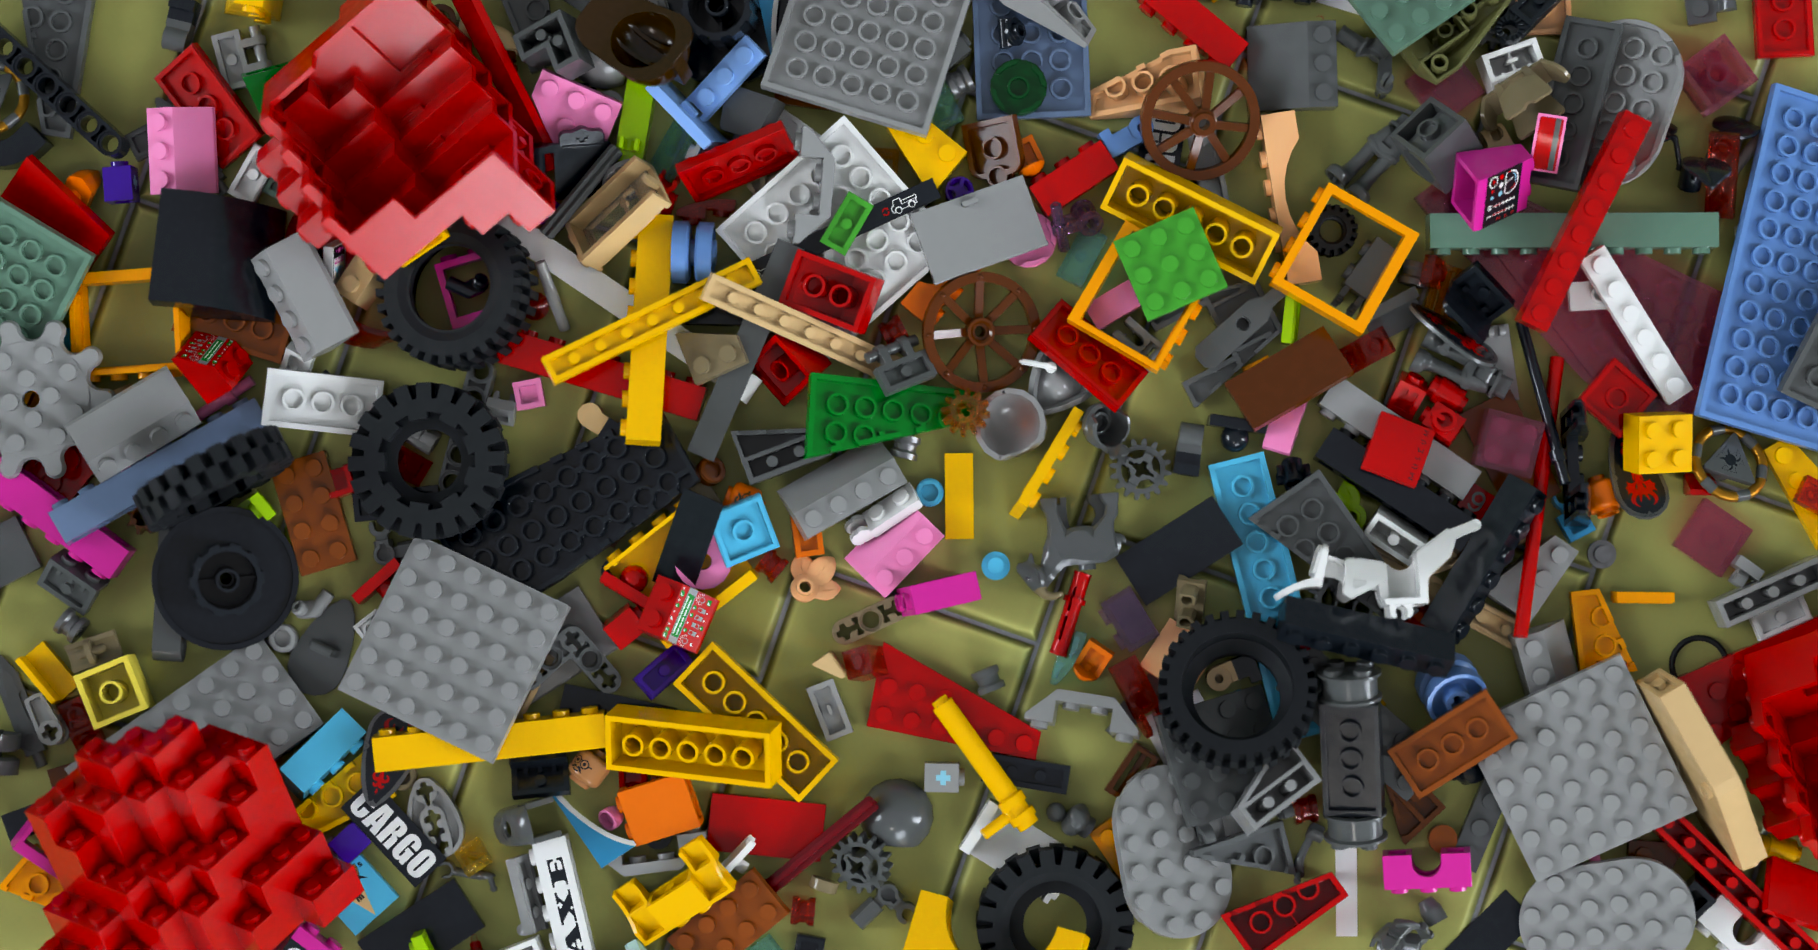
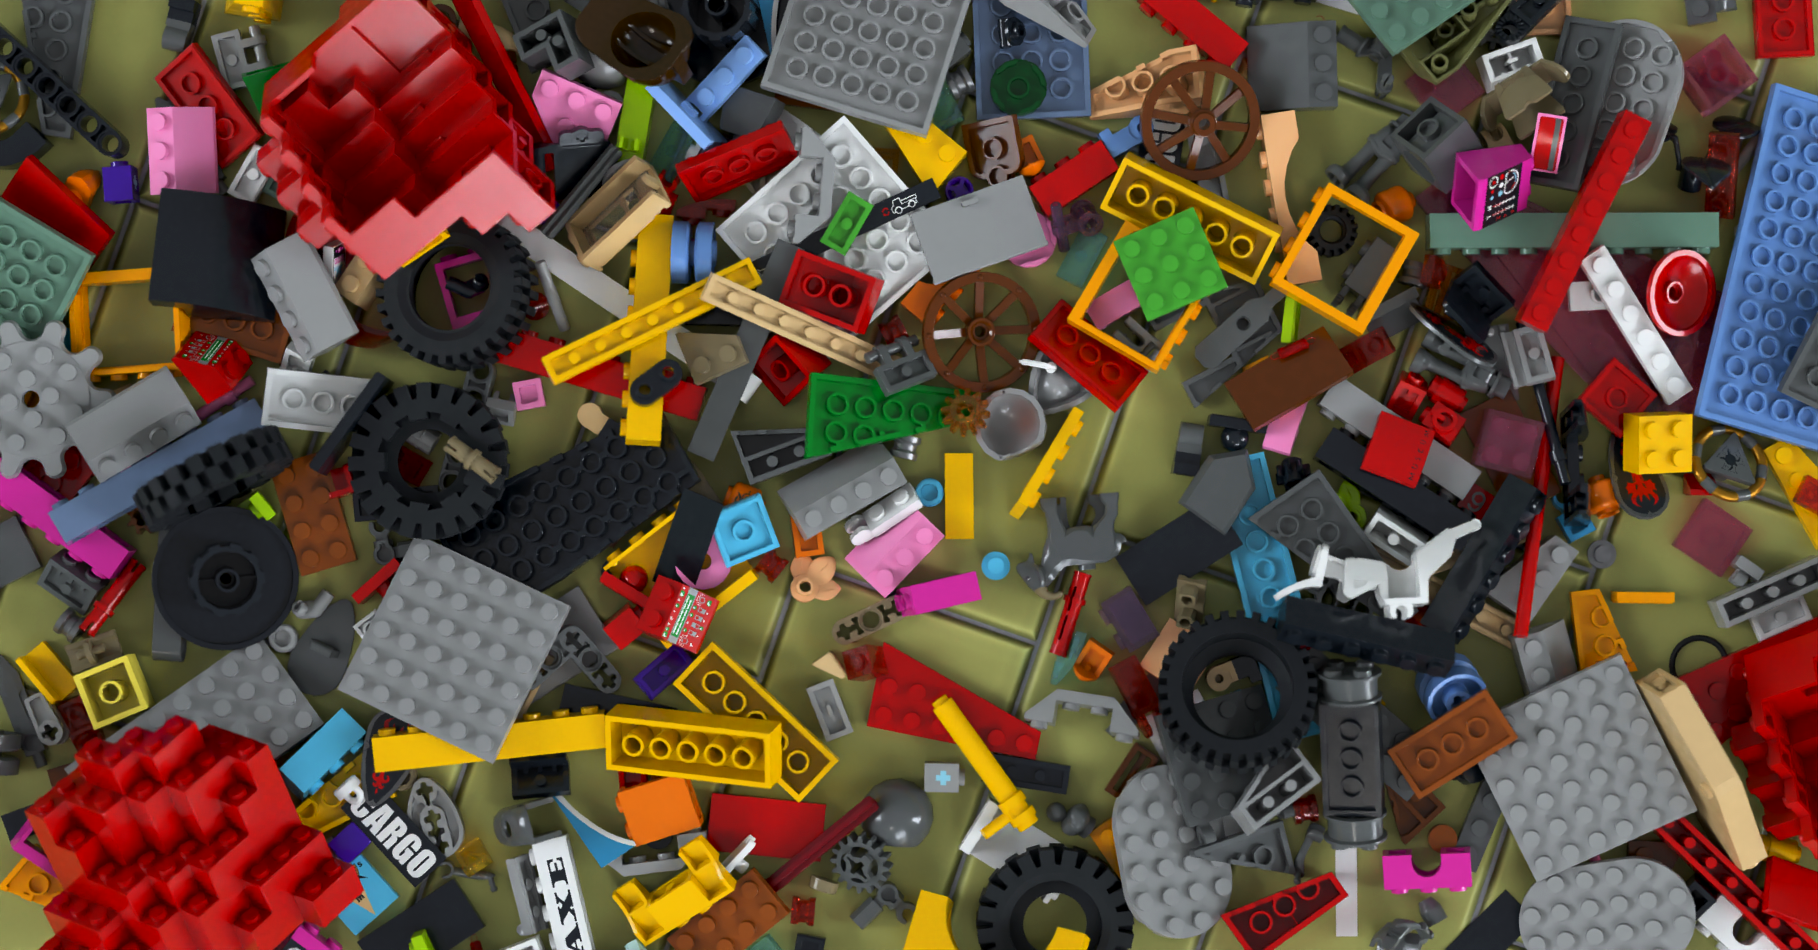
dark grey tile [125,124,149,162] -> none
medium nougat head [568,749,611,790] -> none
bright pink hinge [598,805,624,831] -> none
dark orange tile [696,457,726,486] -> none
dark grey wheel [971,664,1006,696] -> none
dark grey hat [1082,402,1131,460] -> none
dark grey gear [1109,438,1172,500] -> none
none -> red pin [78,558,146,638]
none -> black tile [309,372,394,476]
none -> white tile [334,774,364,805]
none -> dark tan pin [443,436,502,484]
none -> black plate [630,359,682,407]
none -> dark grey tile [1178,449,1256,535]
none -> red piece [1270,337,1315,360]
none -> orange head [1371,186,1416,223]
none -> light grey plate [1499,326,1556,390]
none -> red dish [1646,249,1716,336]

